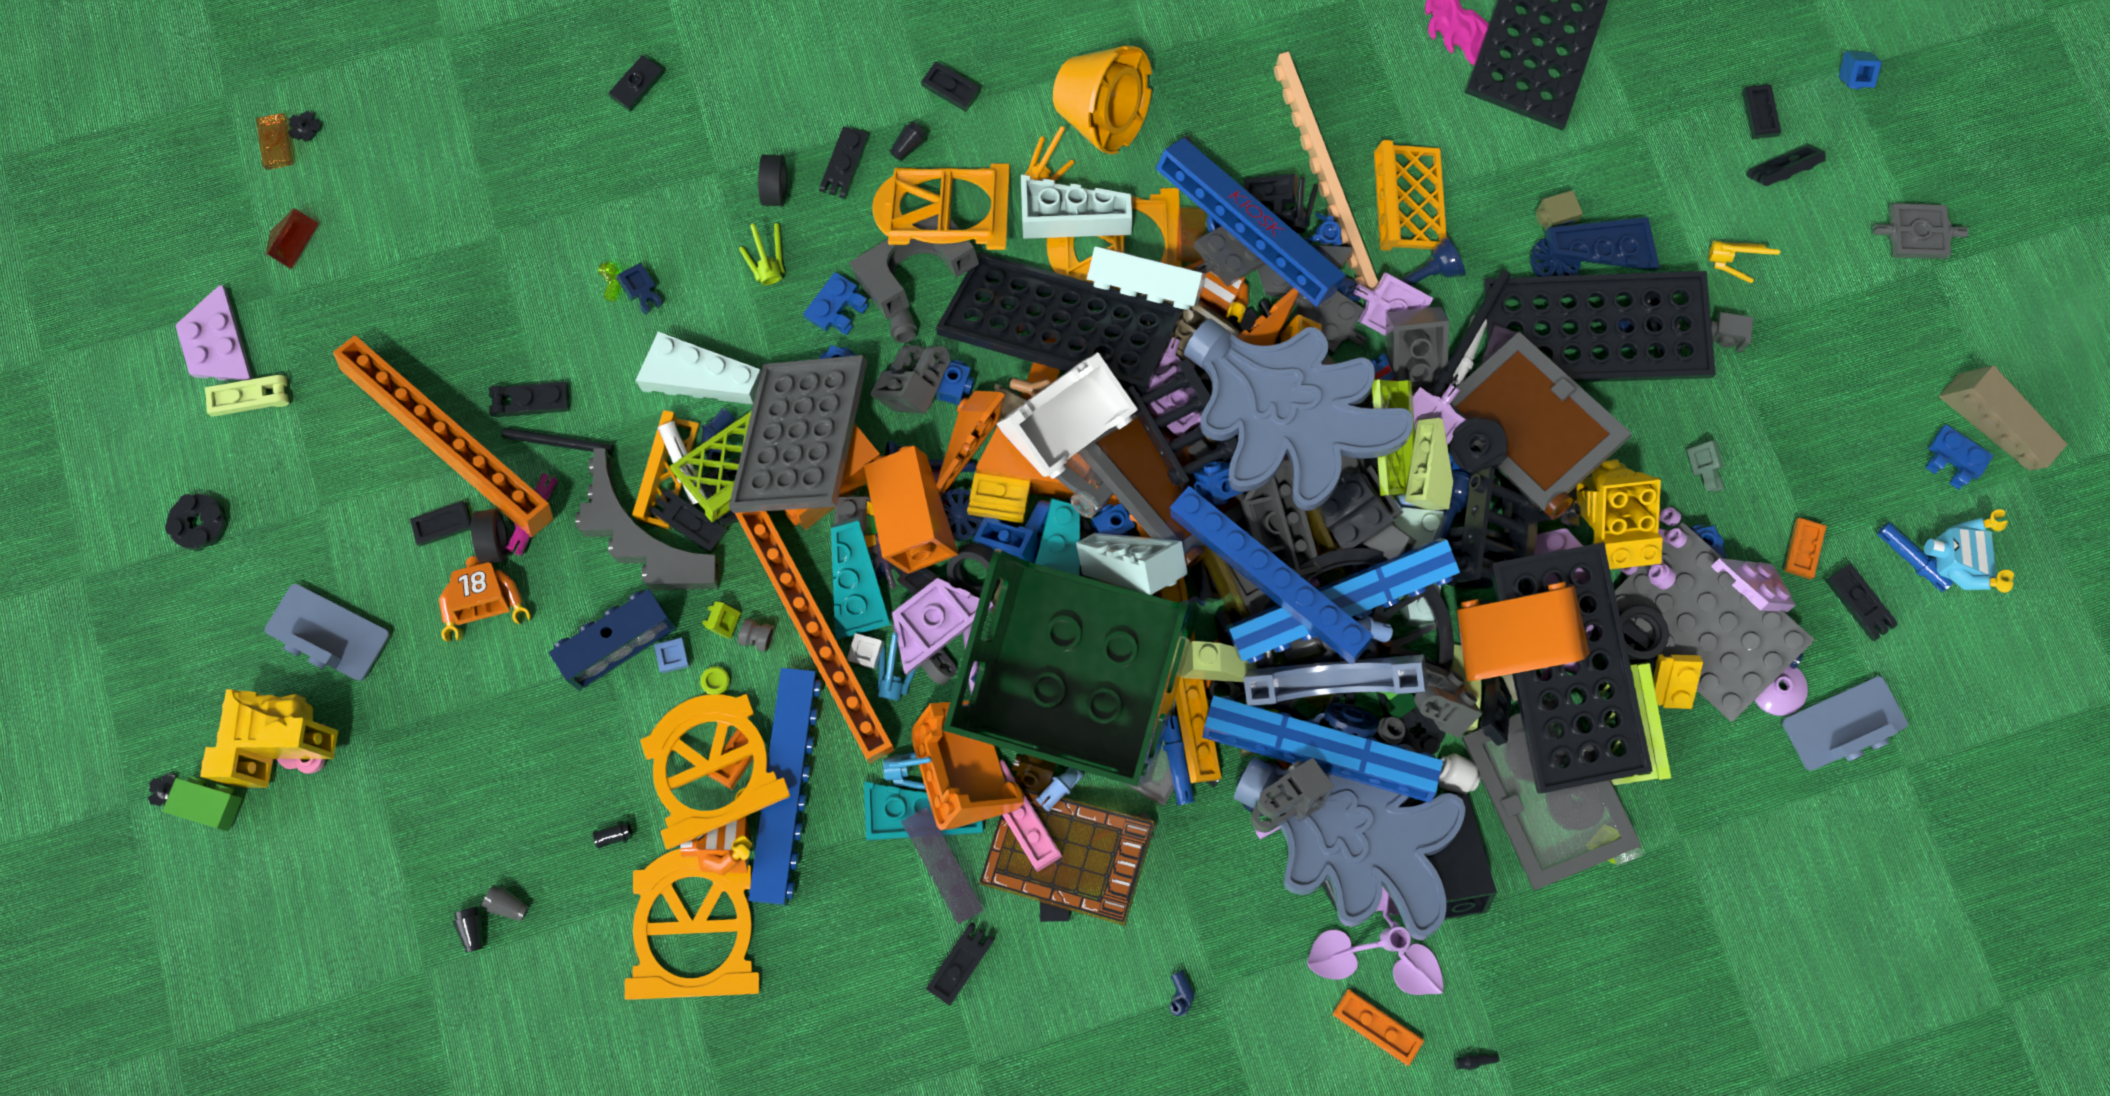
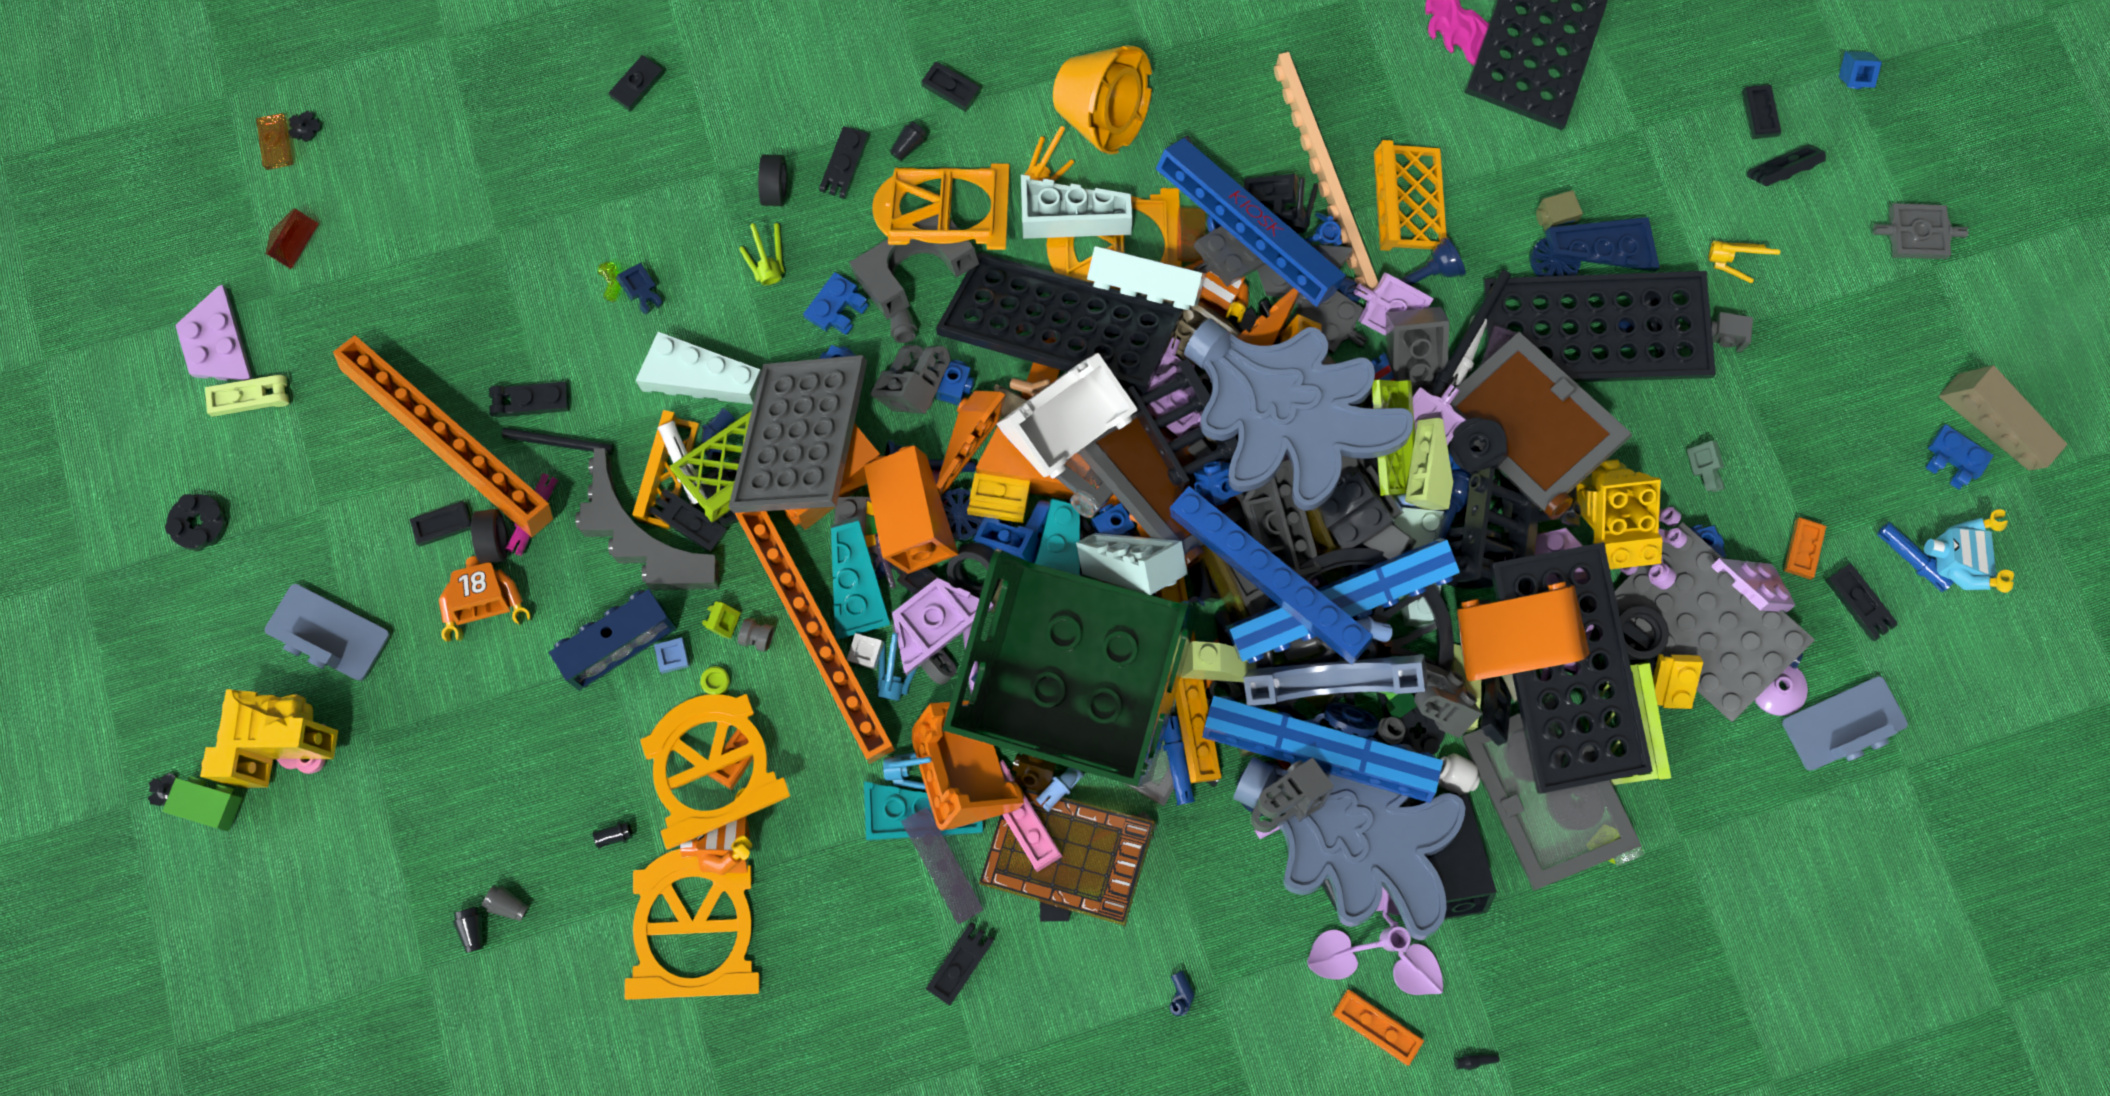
blue brick [749,668,822,906] -> none

